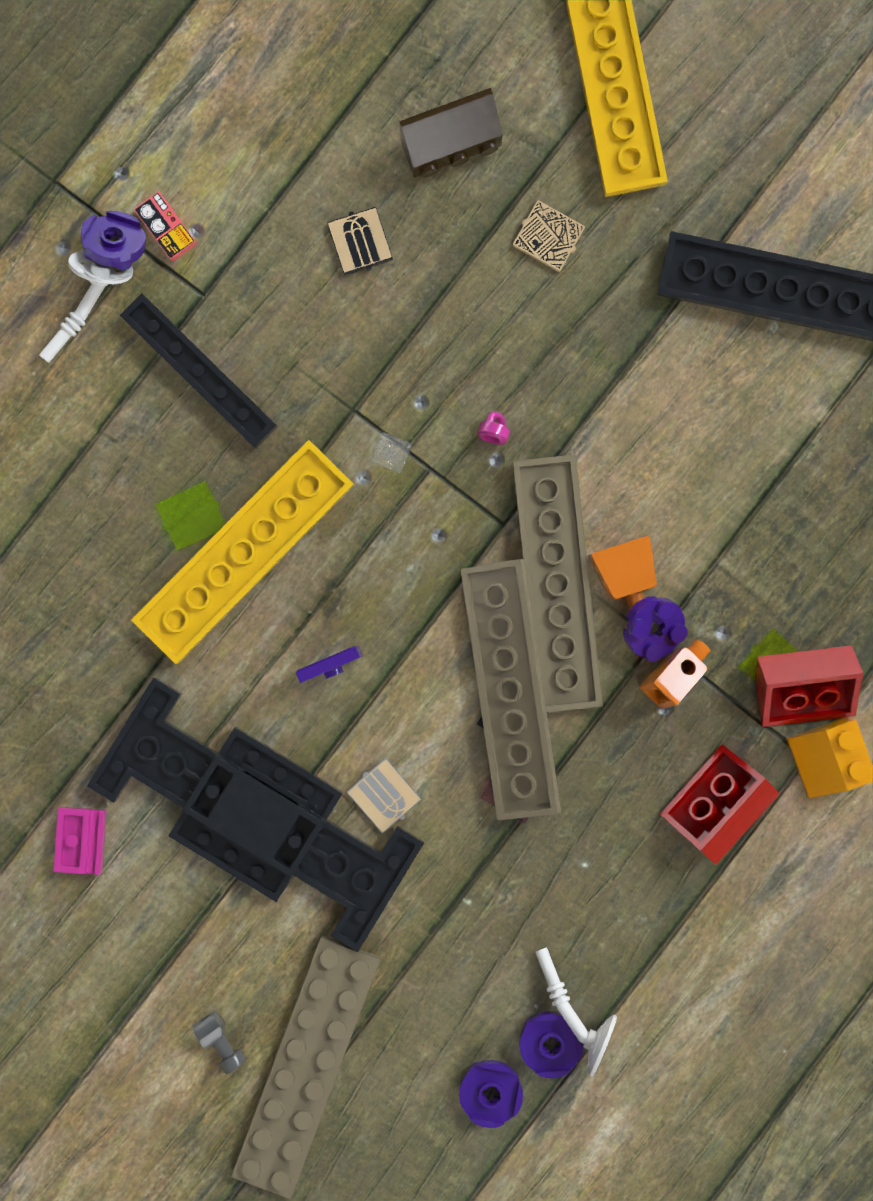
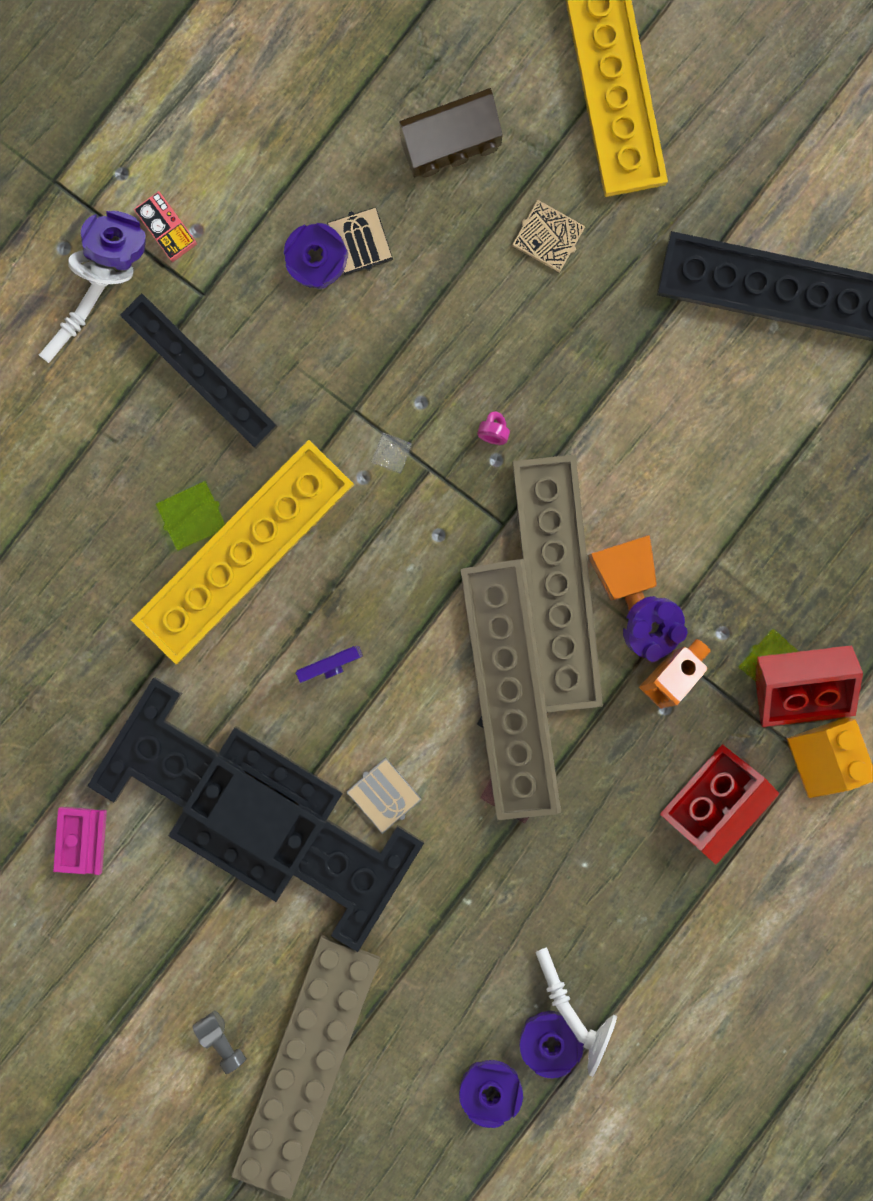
none -> dark purple plate [284,223,349,289]

